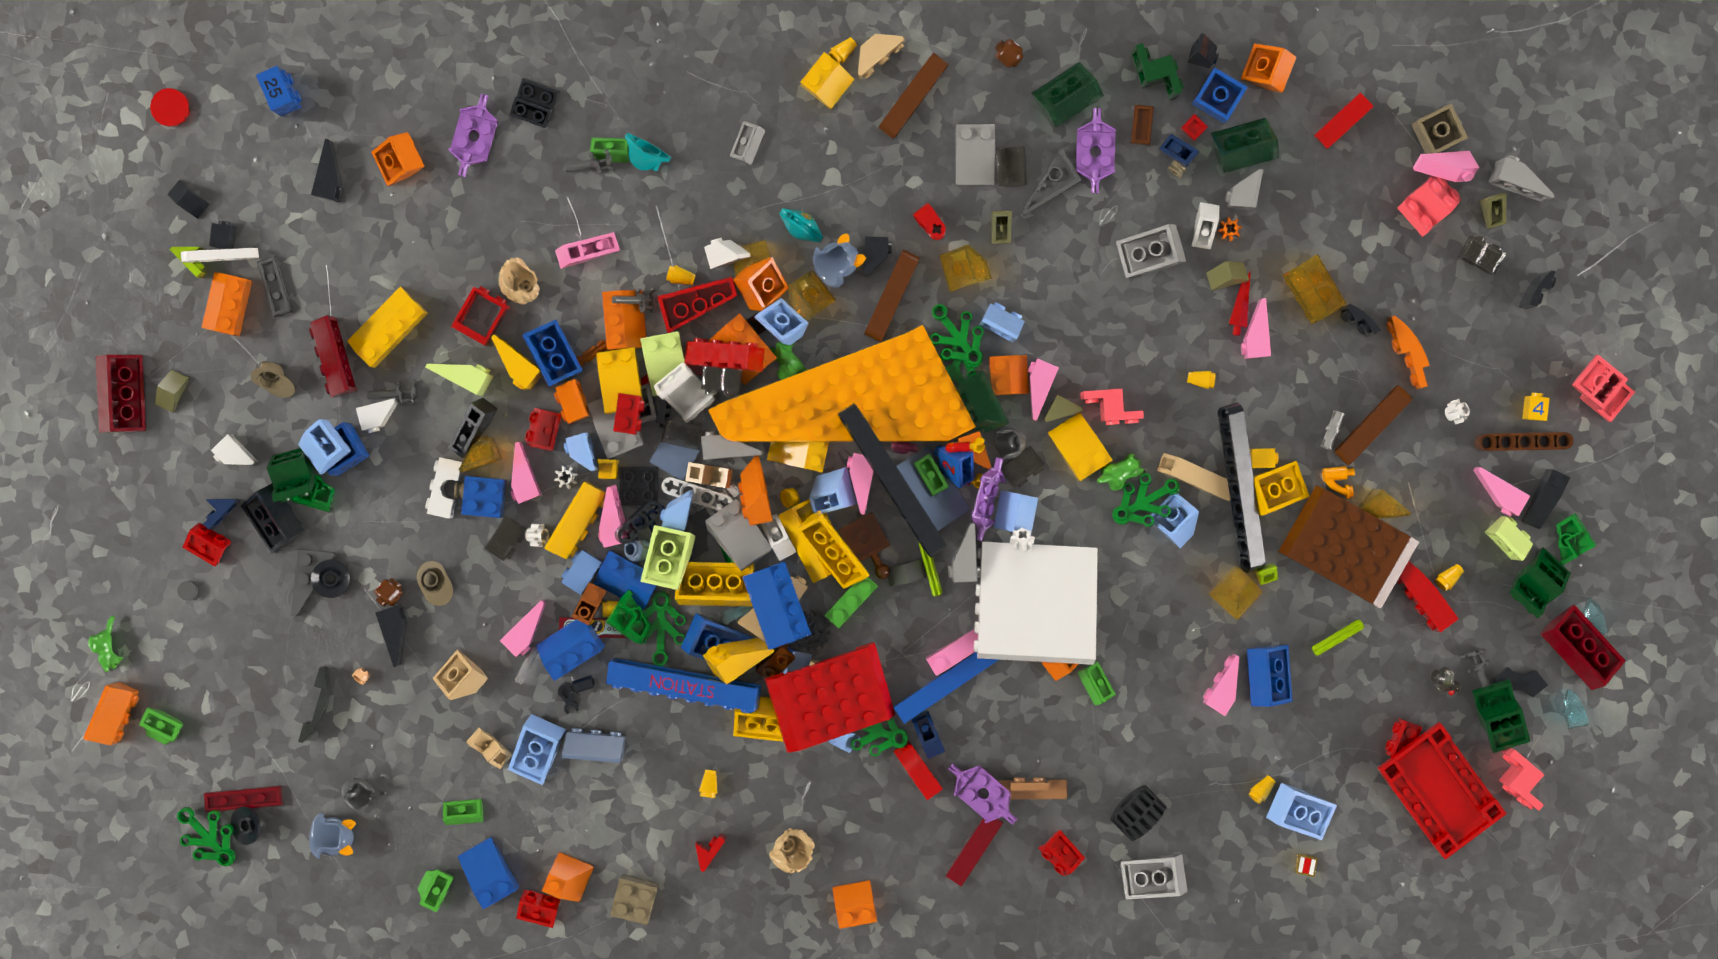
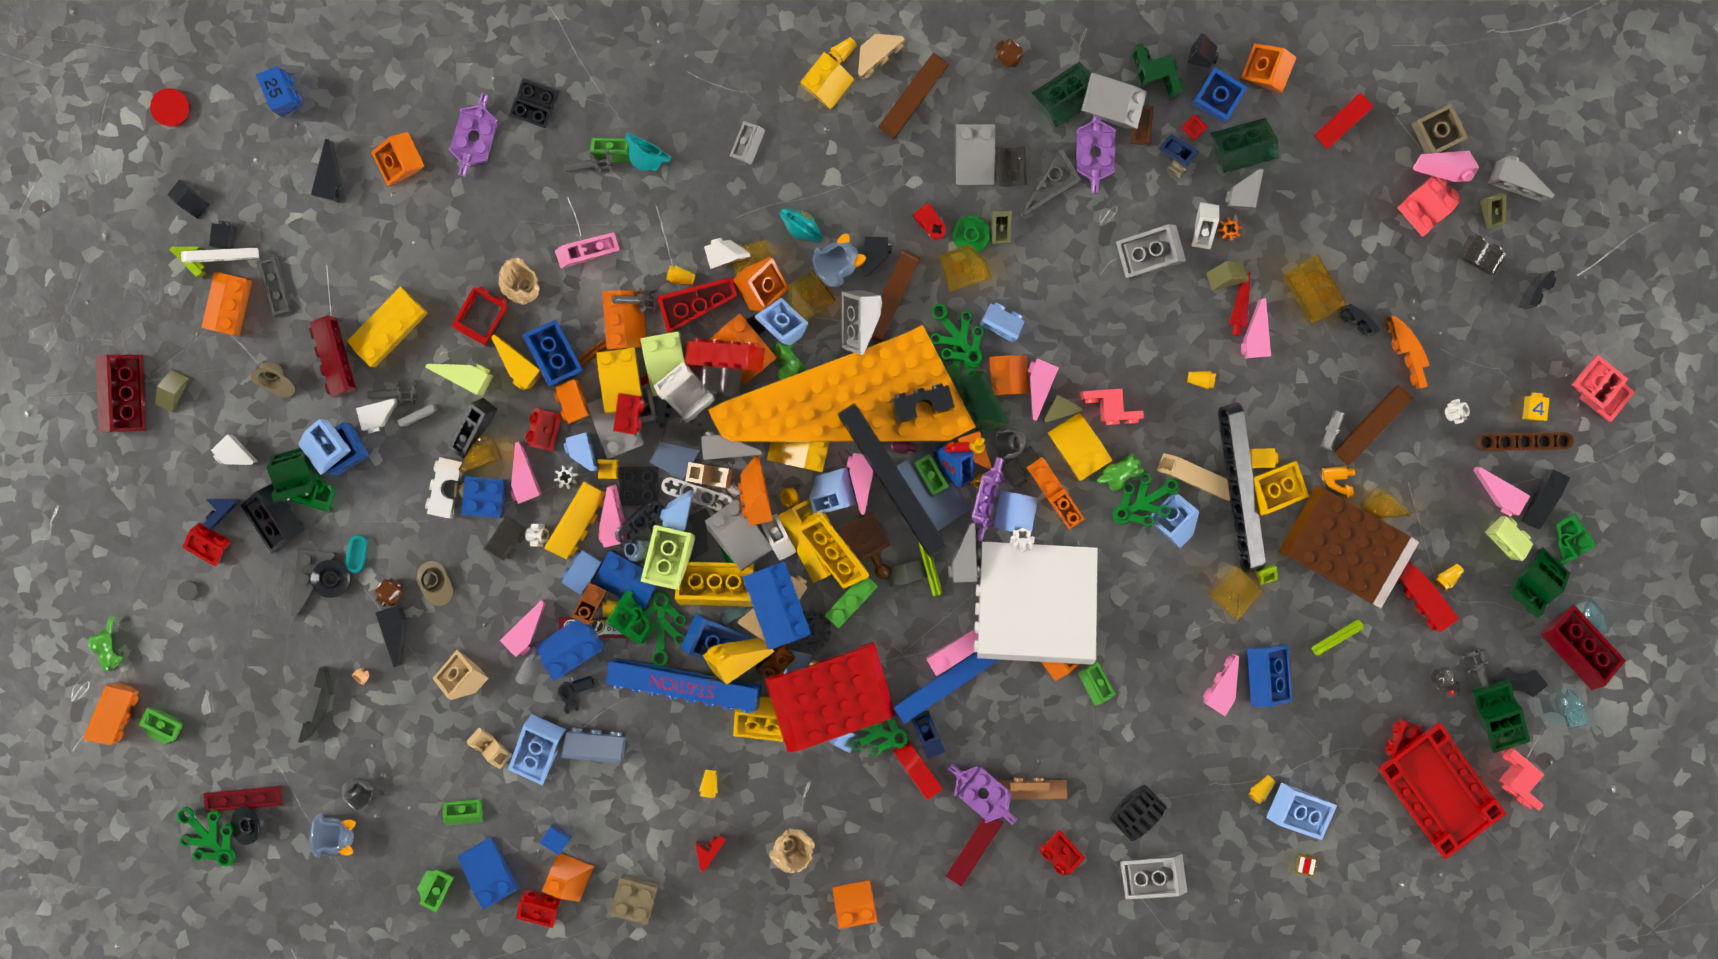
none -> teal tile [345,535,369,573]
none -> light grey tile [397,404,438,427]
none -> blue panel [540,824,572,855]
none -> light grey slope [842,290,882,355]
none -> black arch [891,383,955,424]
none -> green tile [952,215,990,254]
none -> orange slope [1027,457,1085,530]
none -> light grey slope [1081,73,1147,129]

